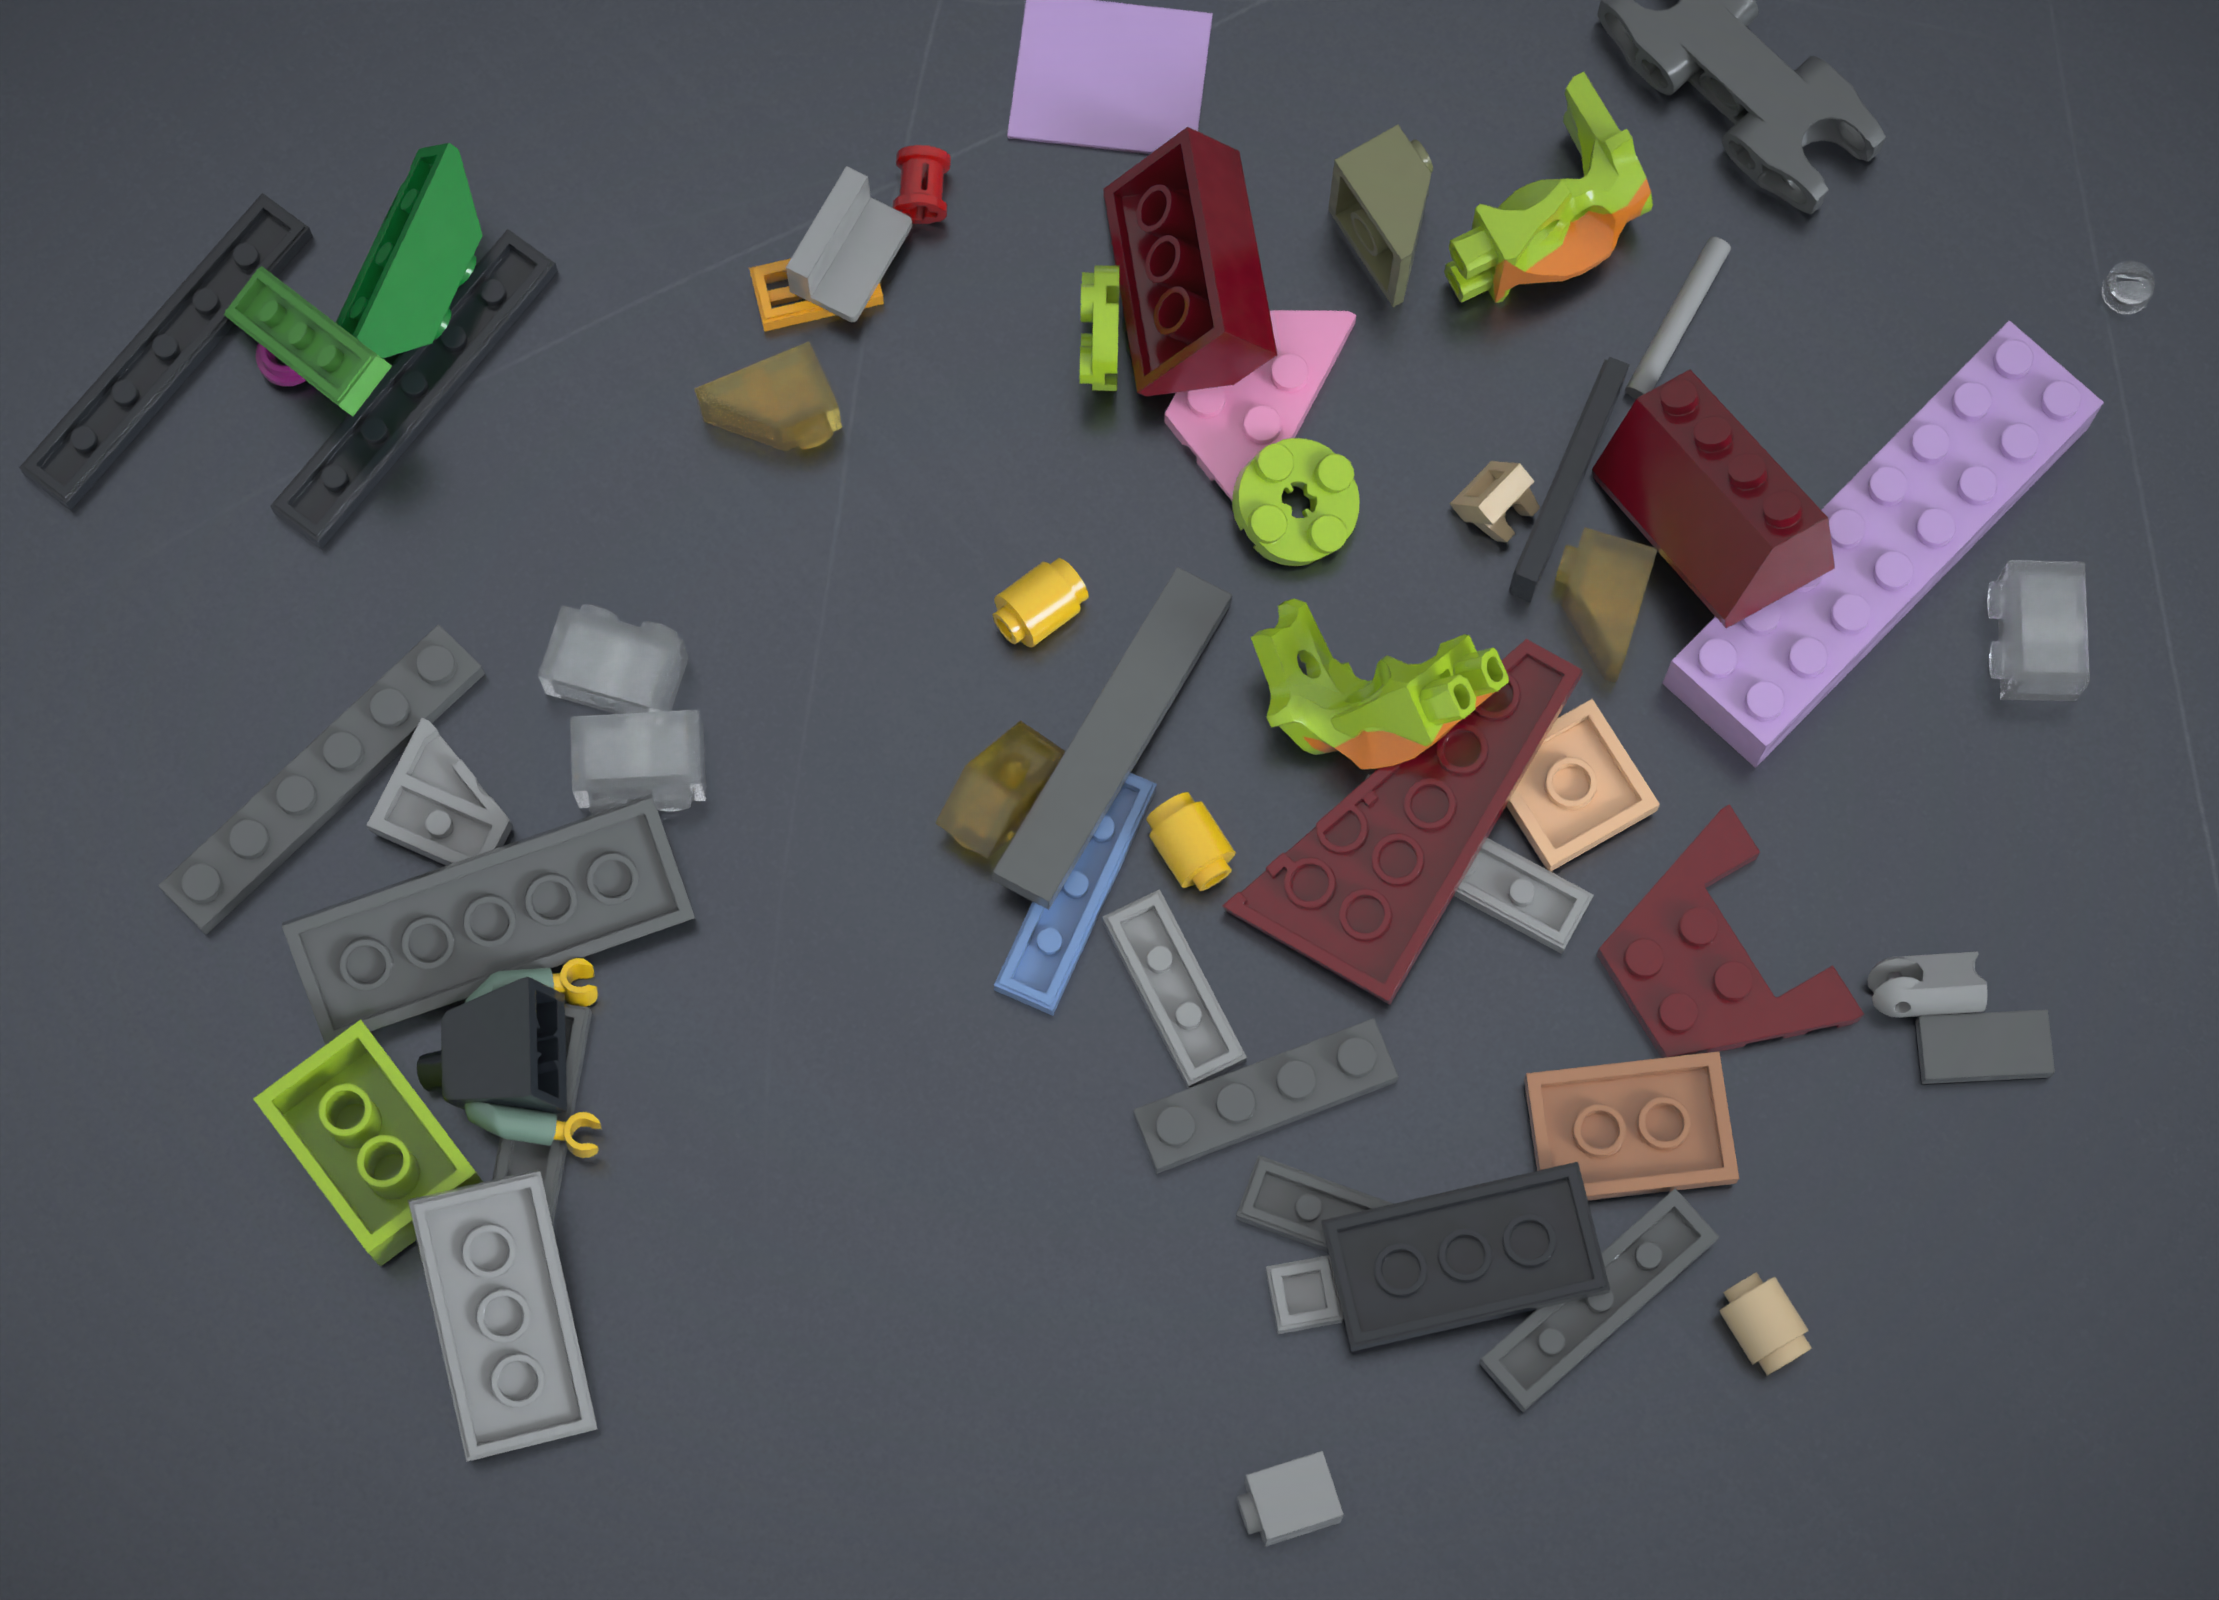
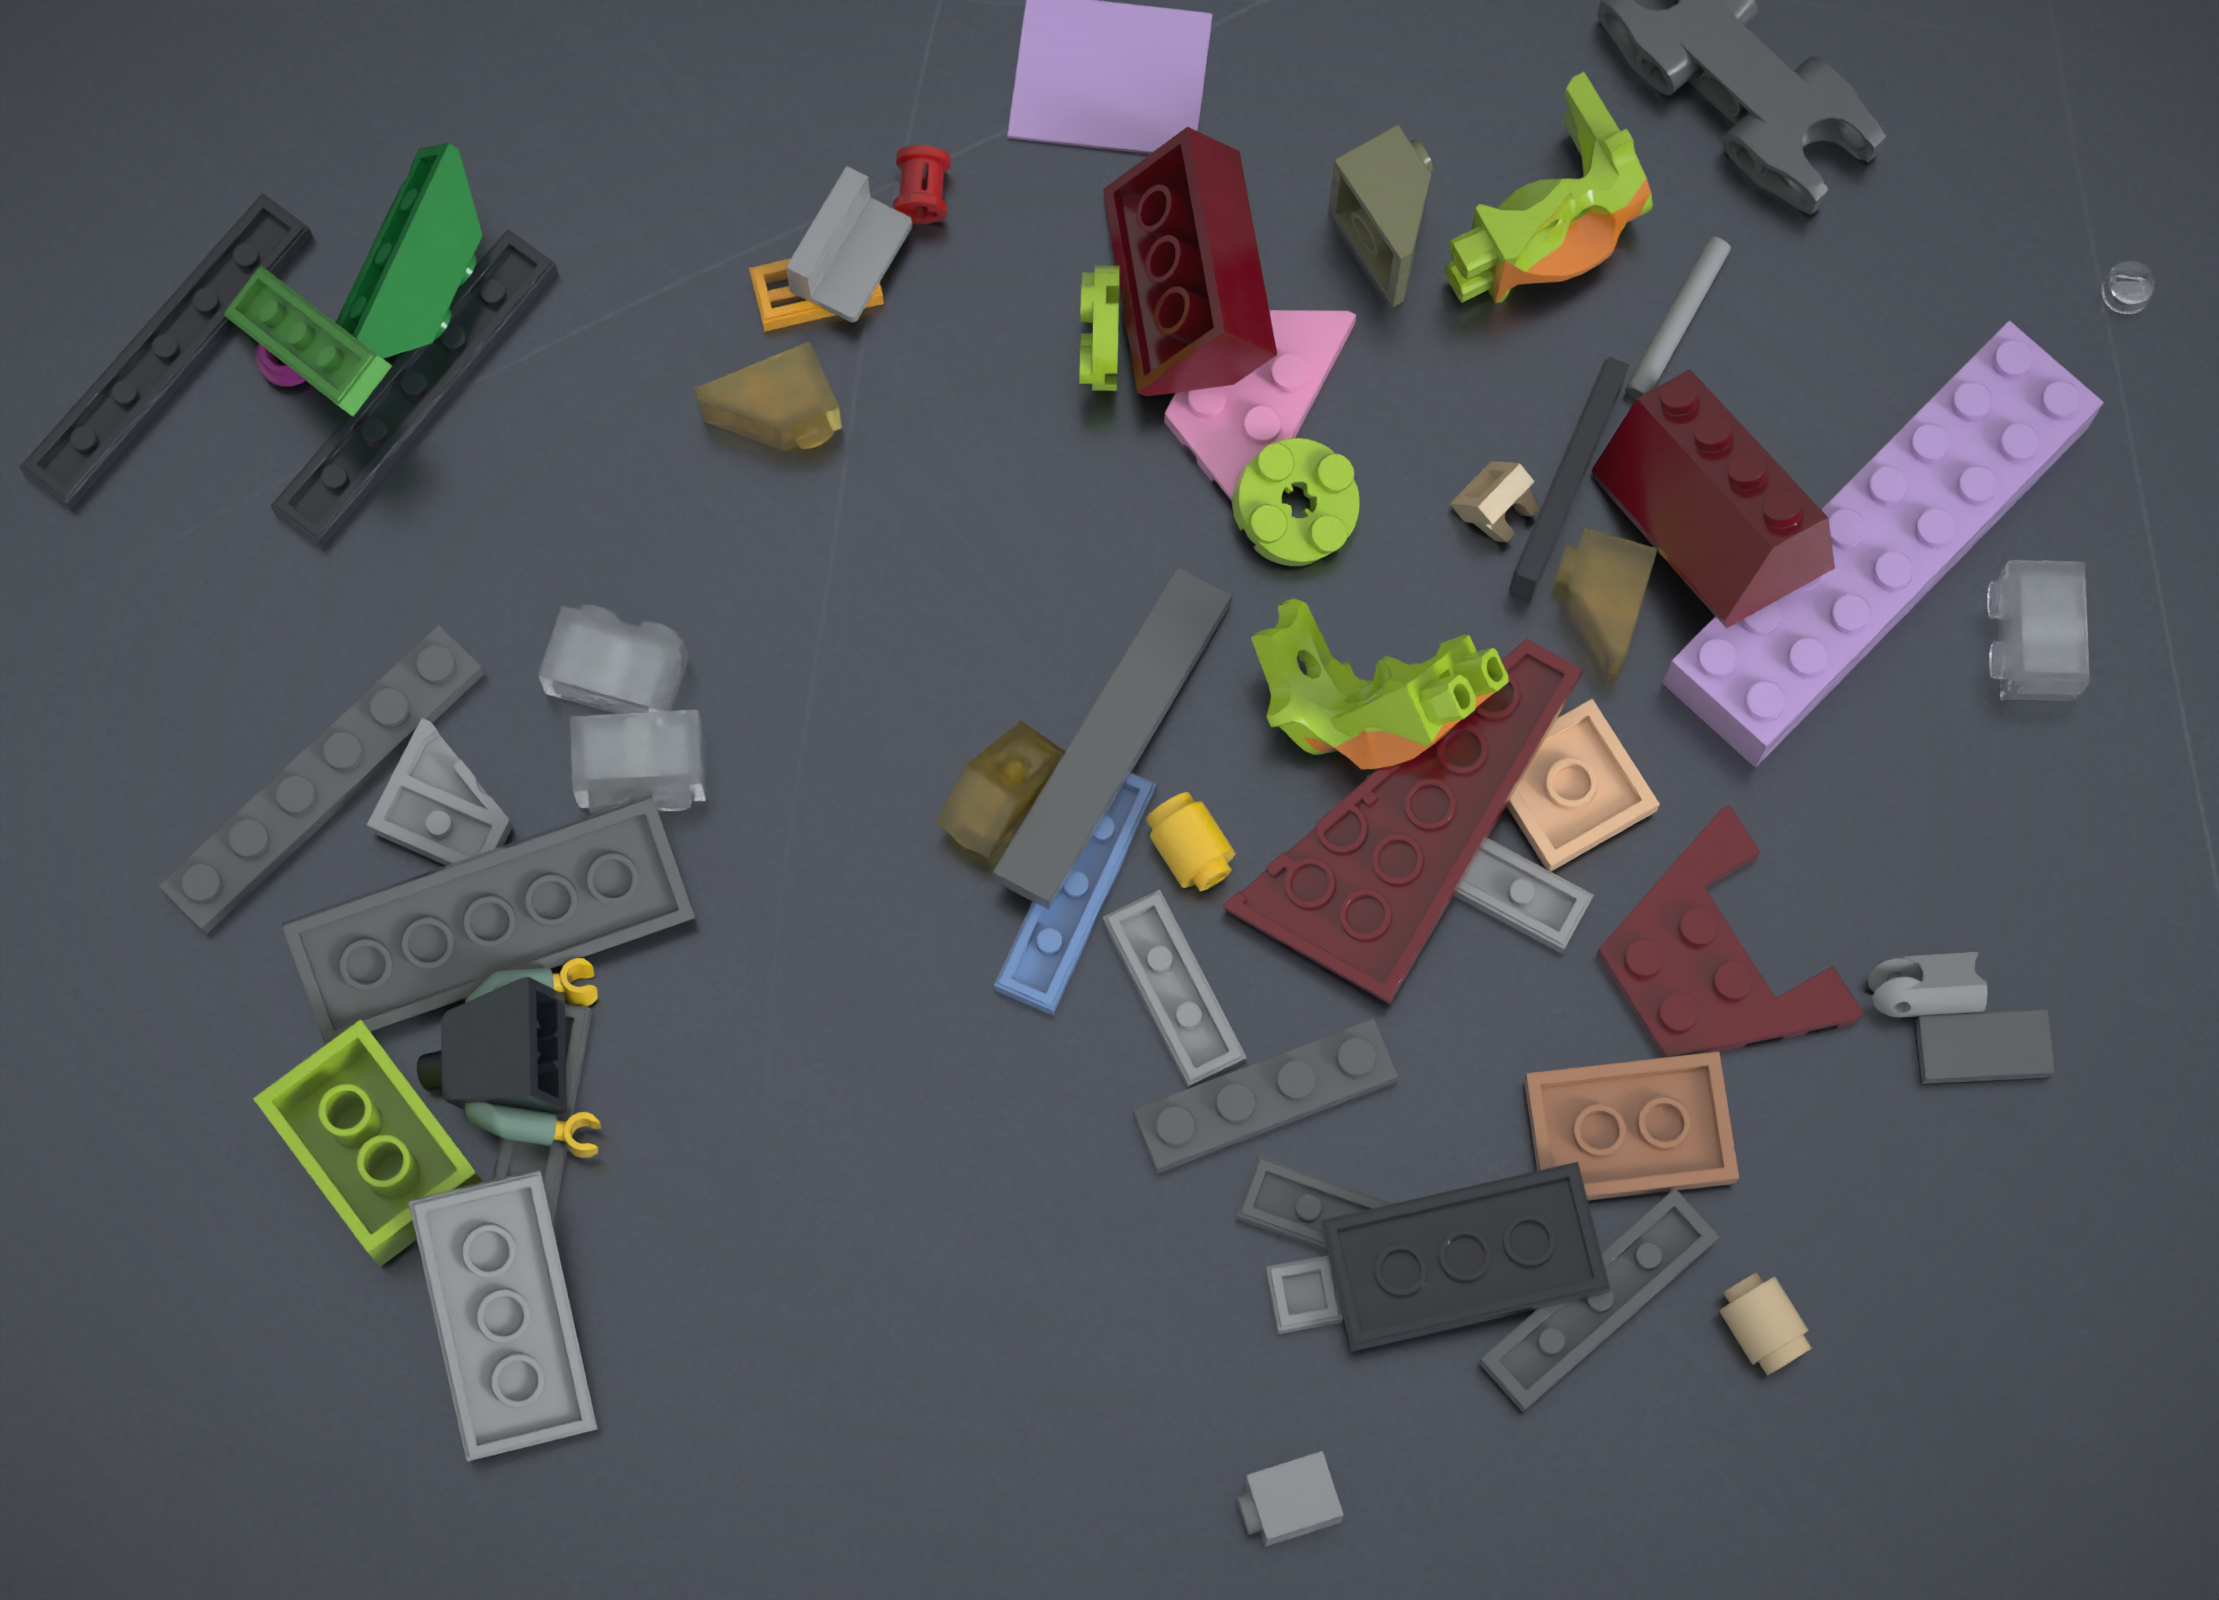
yellow brick [992,558,1089,647] -> none

